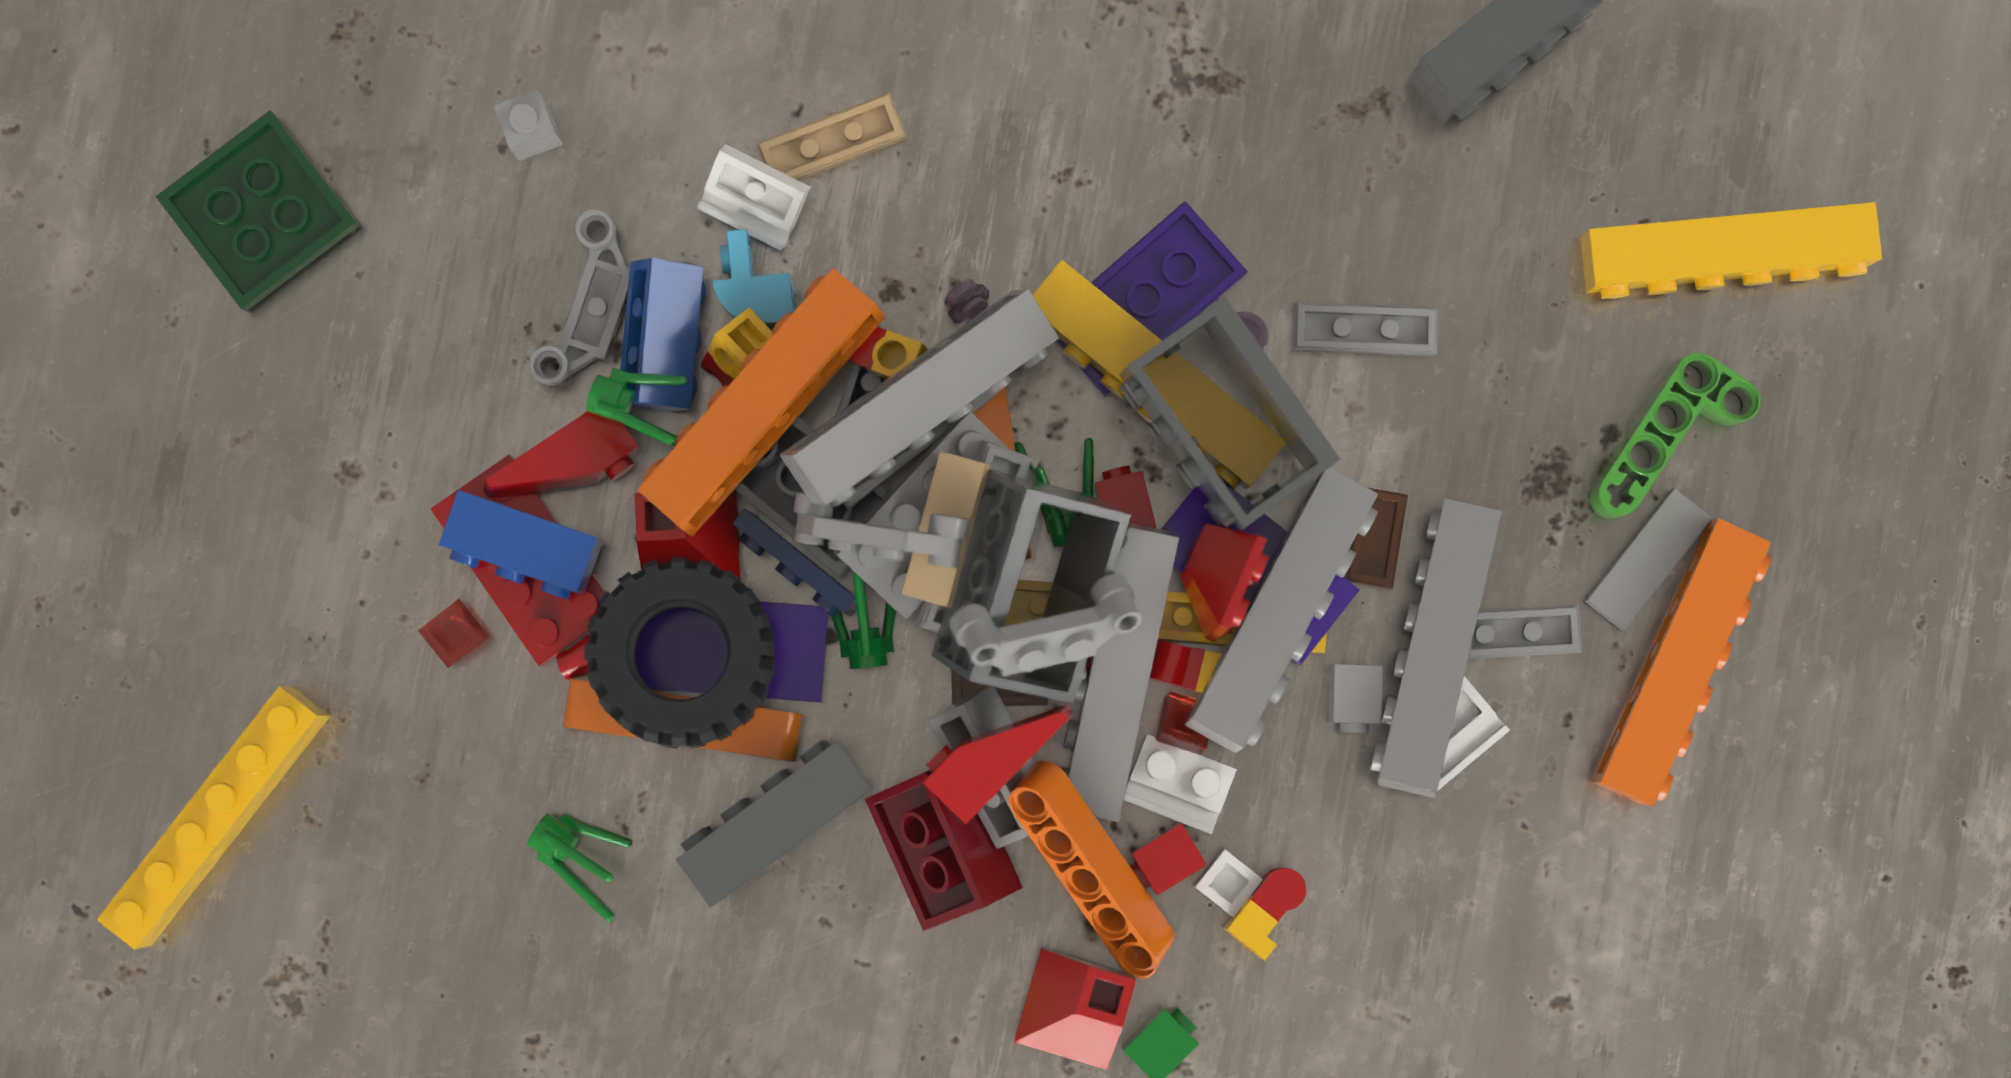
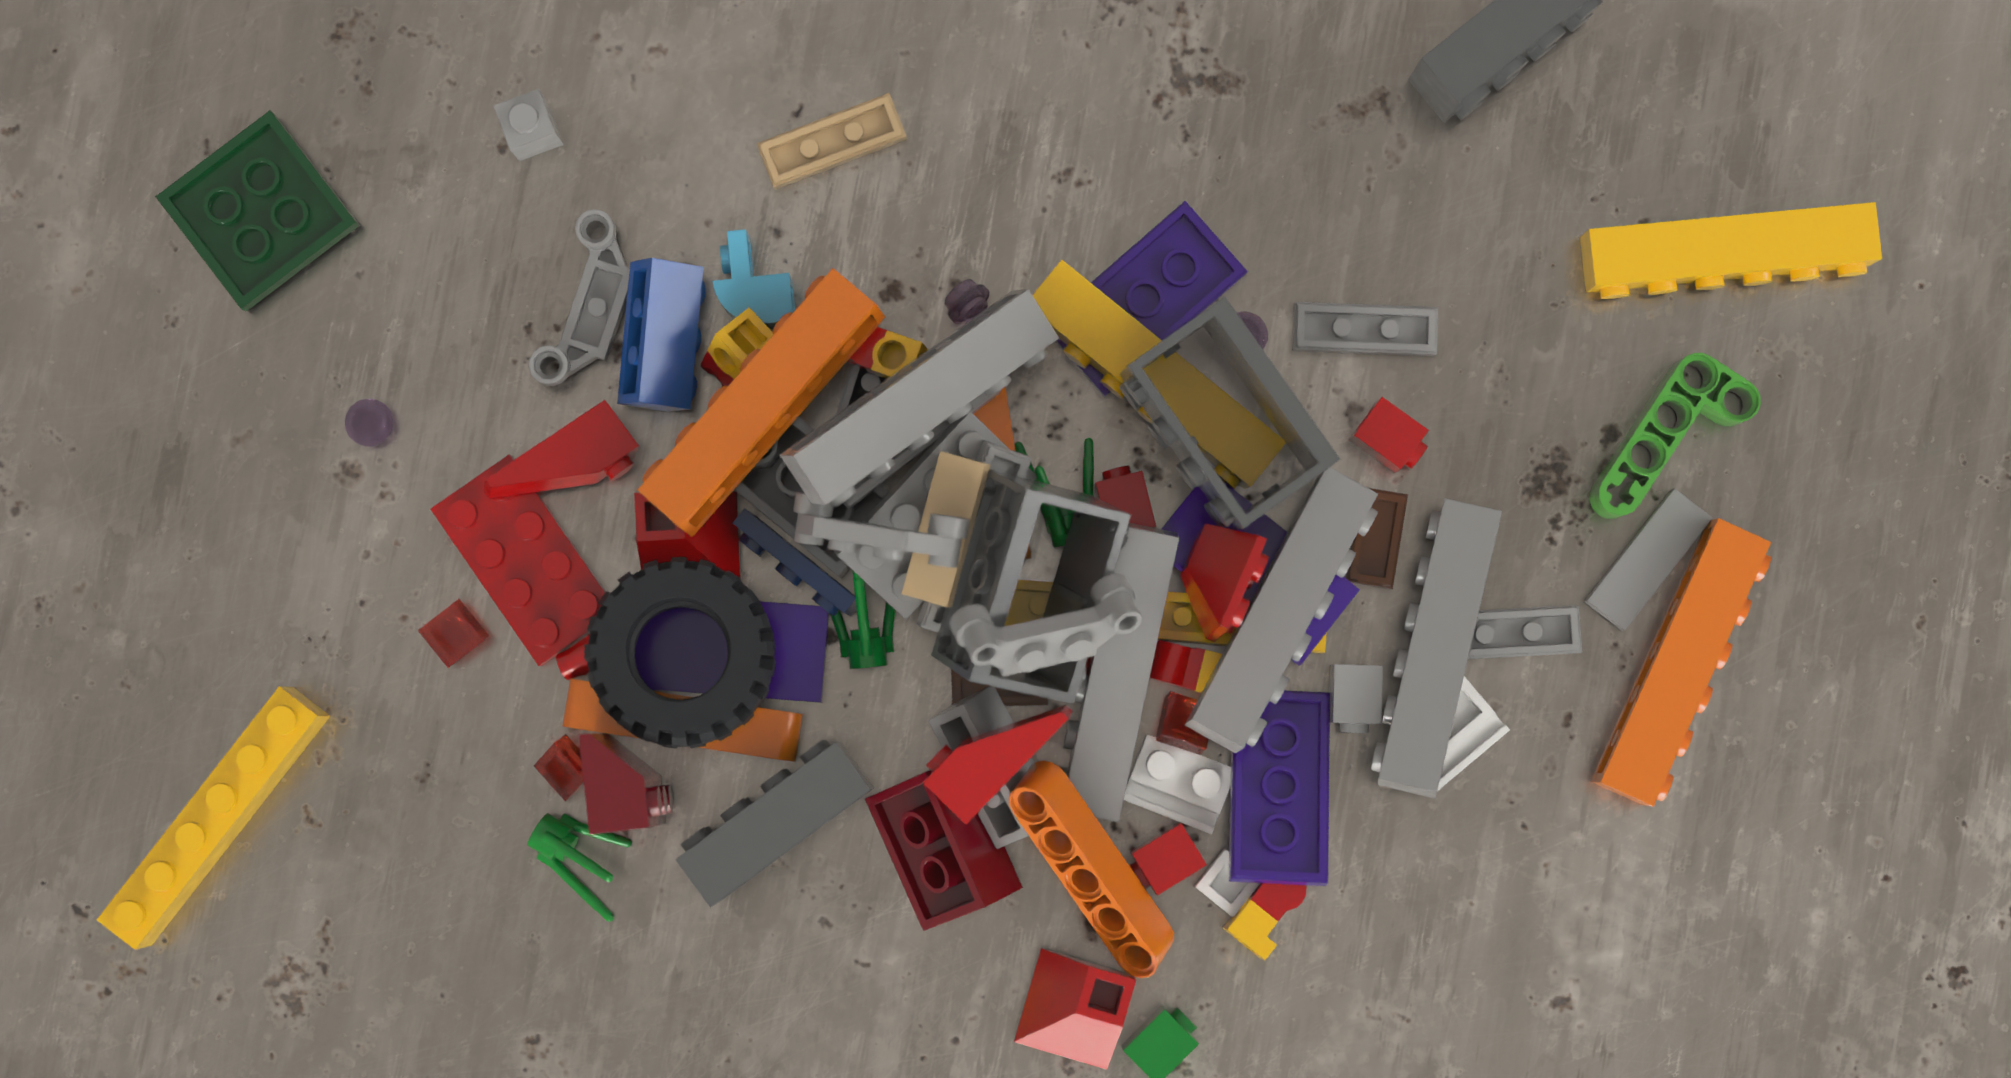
blue brick [439,490,603,600] -> none
green plant [586,368,687,447] -> none
white plate [697,144,810,251] -> none
none -> clear purple plate [345,399,394,447]
none -> clear red plate [534,734,584,802]
none -> dark red slope [579,733,673,835]
none -> dark purple tile [1229,690,1330,886]
none -> red brick [1349,397,1429,473]

